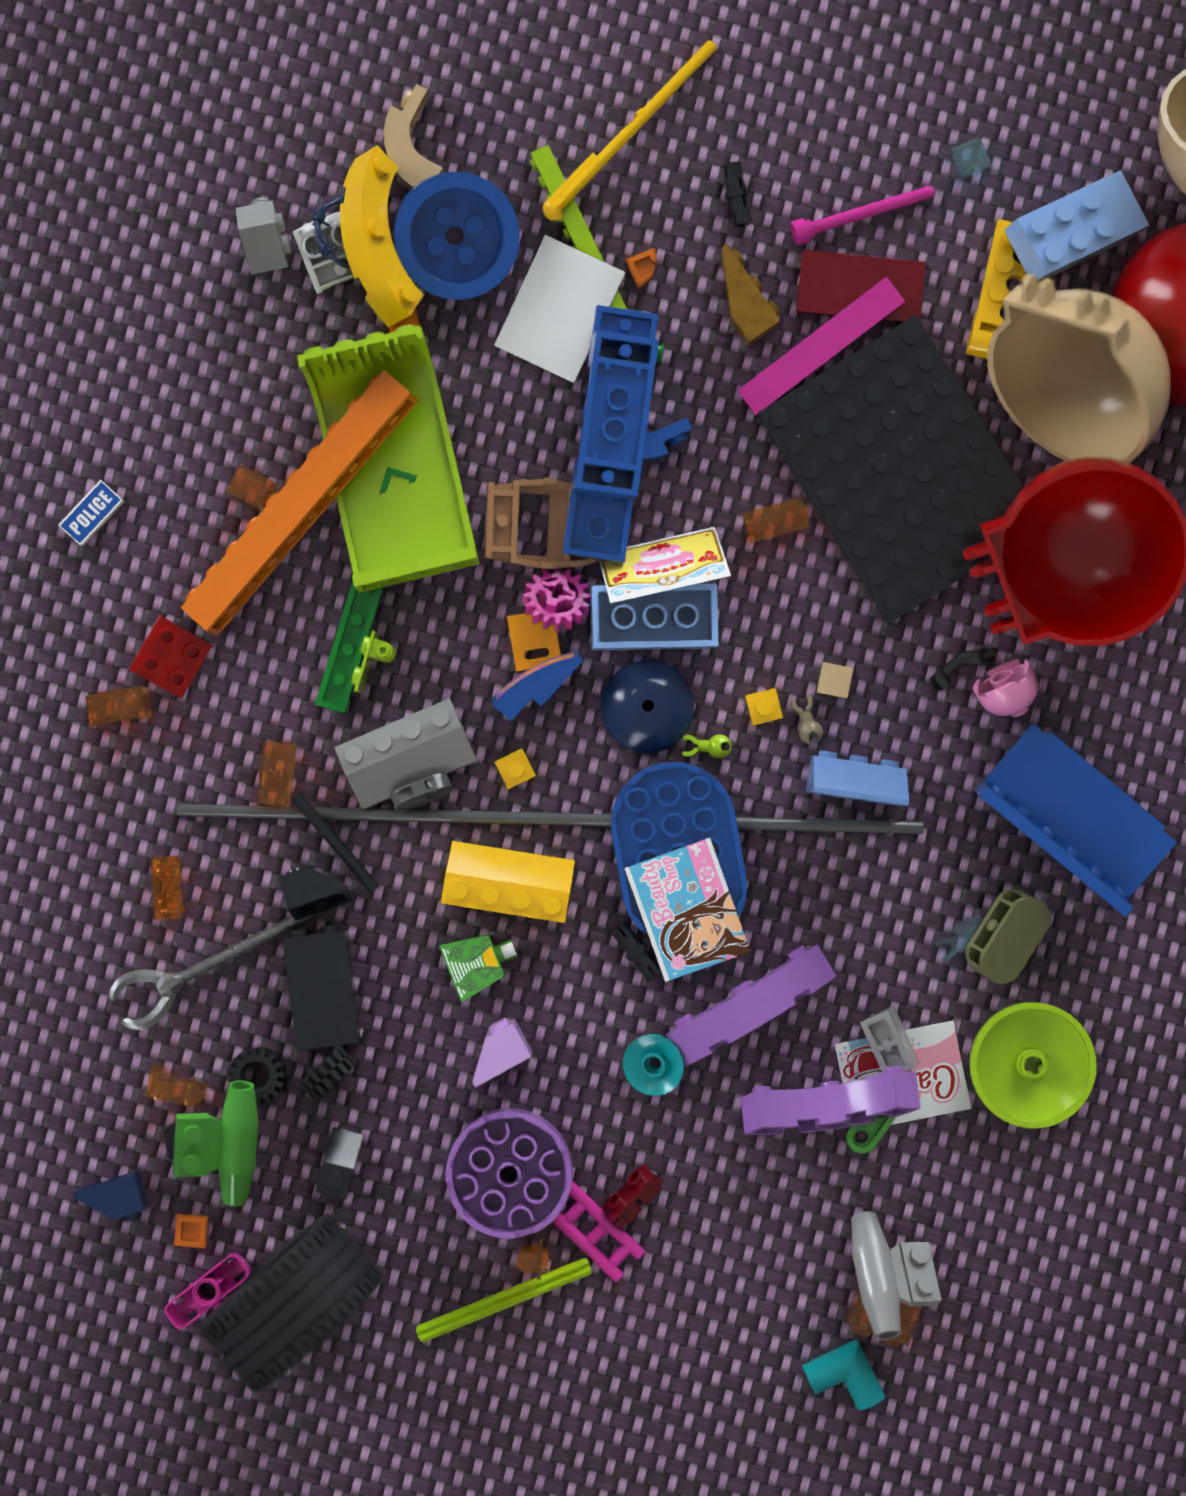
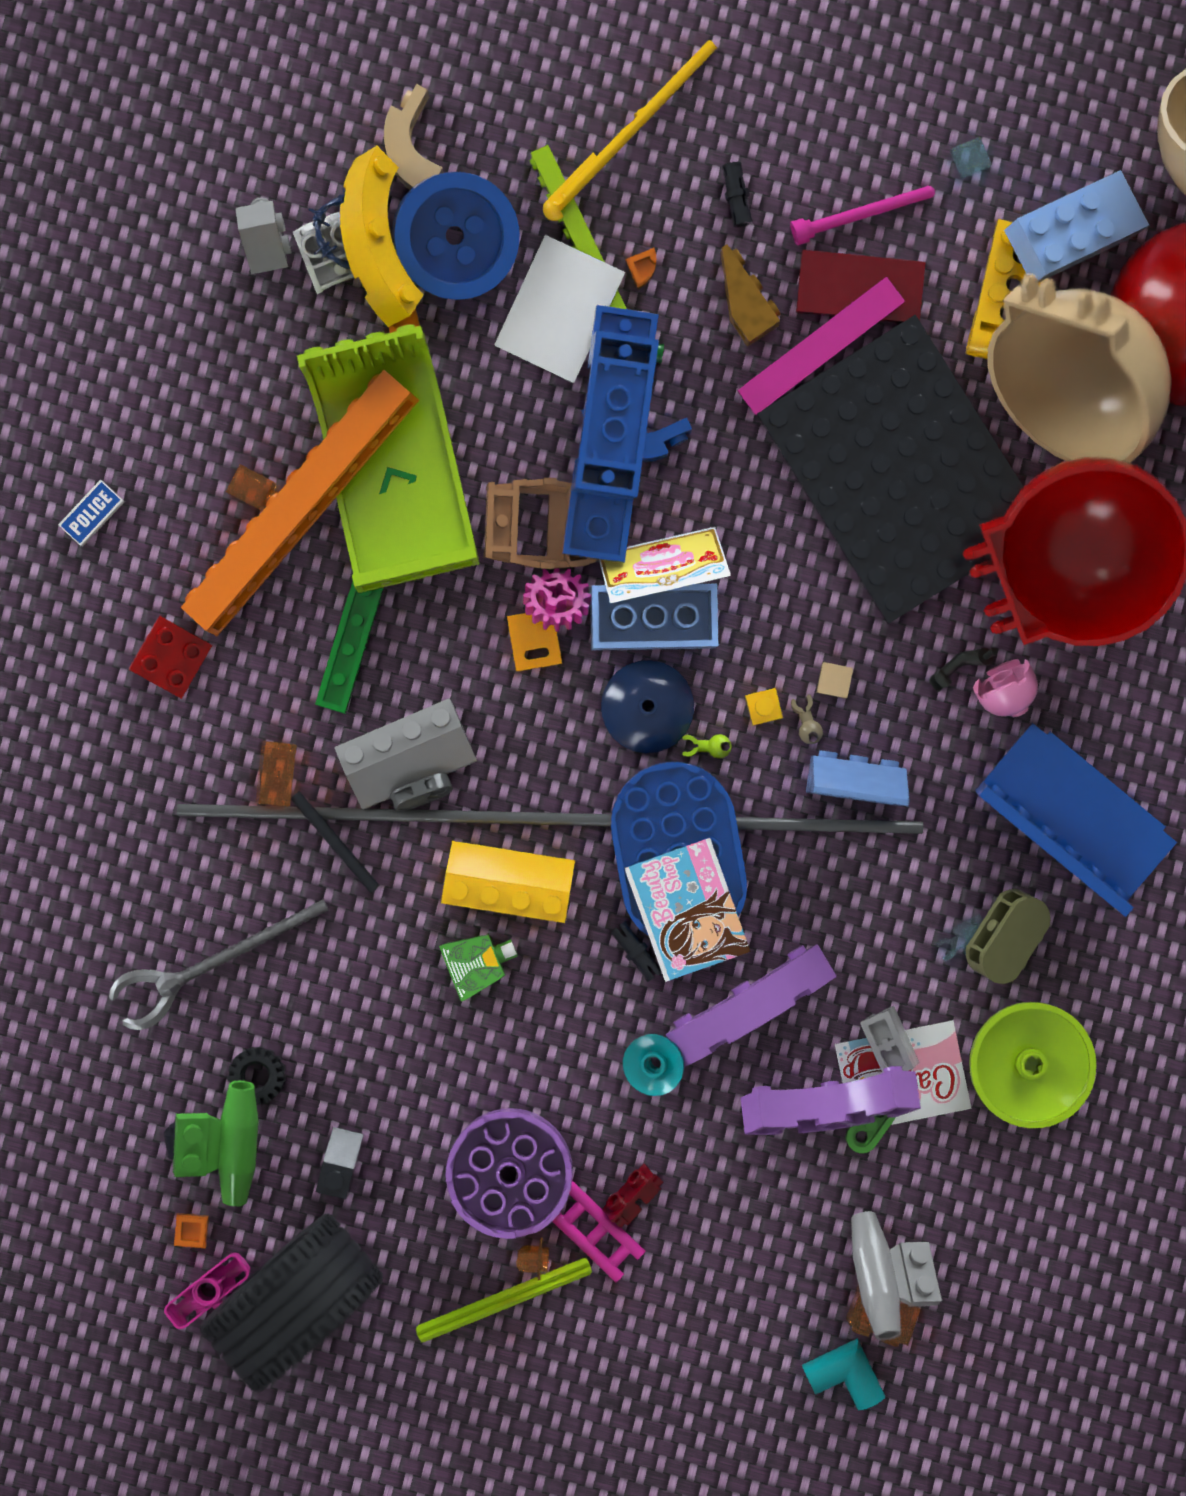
dark blue slope [73,1170,149,1222] -> none
clear orange slope [85,686,152,727] -> none
clear orange leg [145,1063,207,1106] -> none
clear orange hinge [150,856,185,920] -> none
black slope [279,867,354,921] -> none
black brick [282,924,361,1051] -> none
black tyre [299,1045,357,1102] -> none
lime hinge [351,631,396,695] -> none
lavender slope [472,1017,532,1087] -> none
blue slope [492,651,583,721] -> none
yellow plate [495,748,536,790] -> none
clear orange hinge [742,497,810,543] -> none

